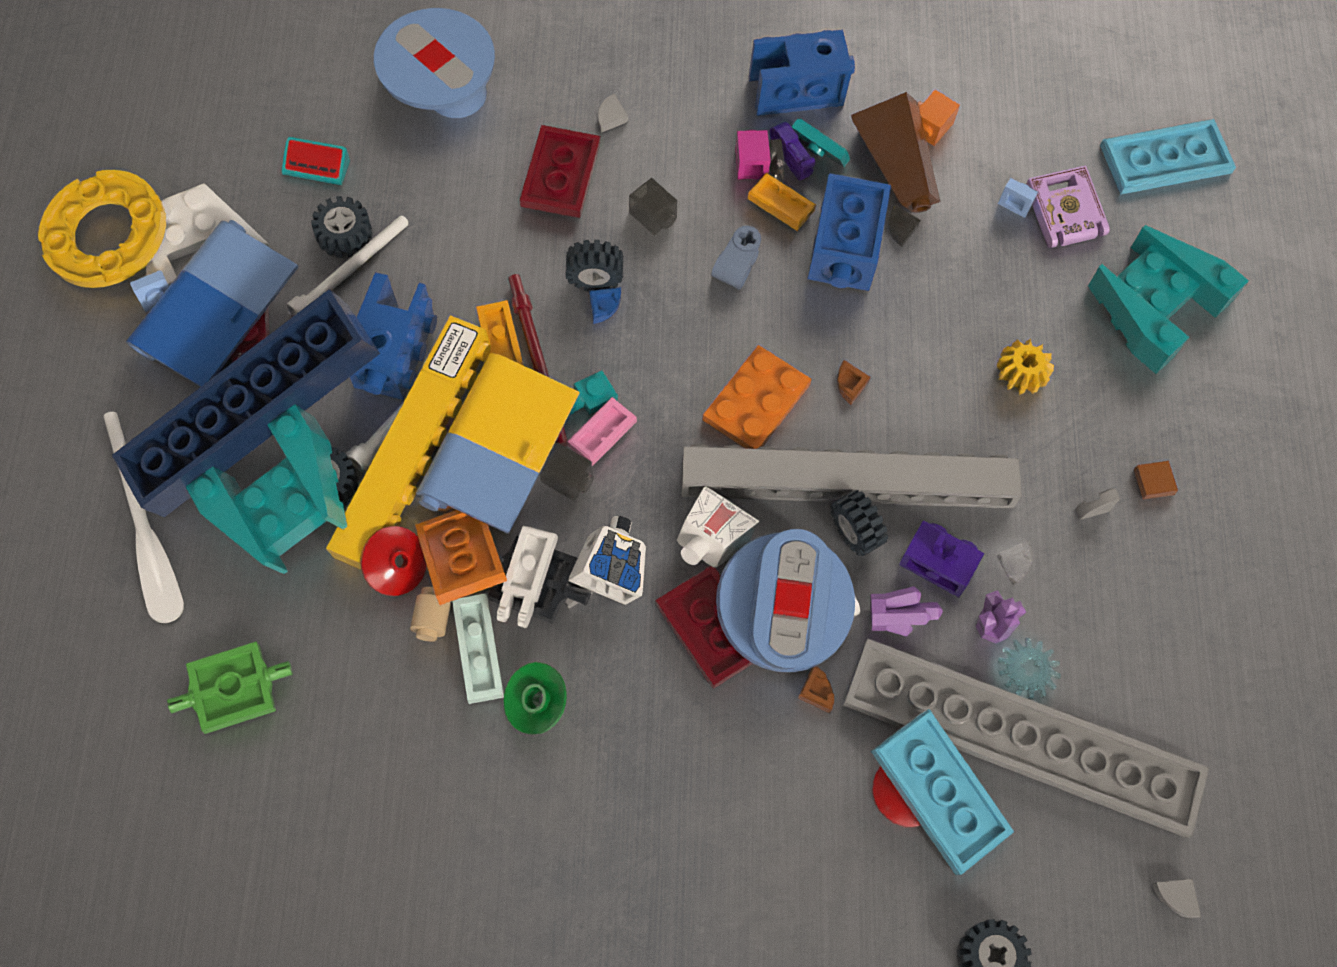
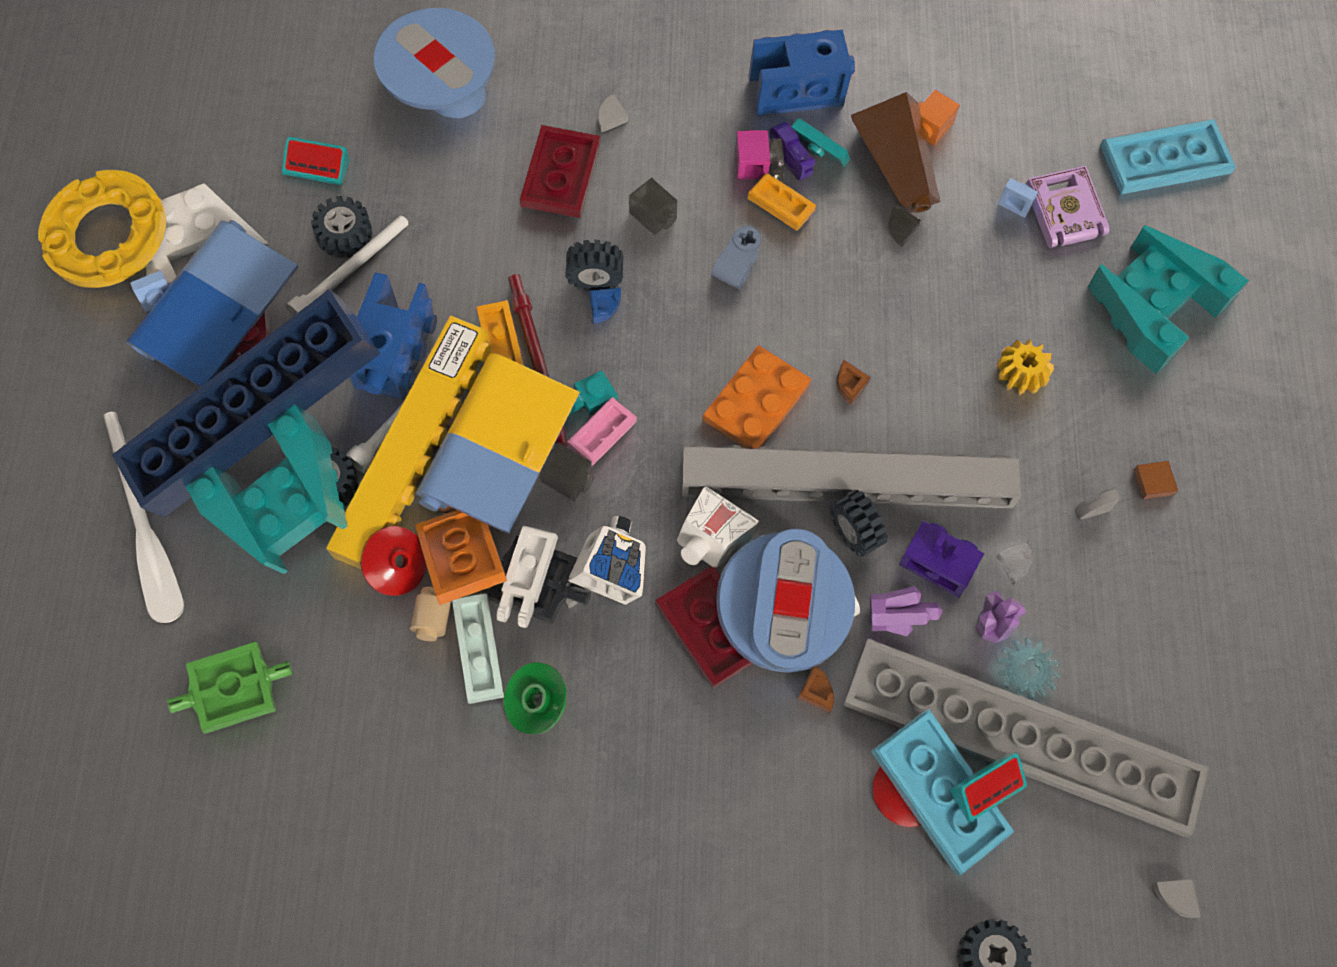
blue torso [808,173,891,291] -> none
none -> slope [949,752,1027,822]

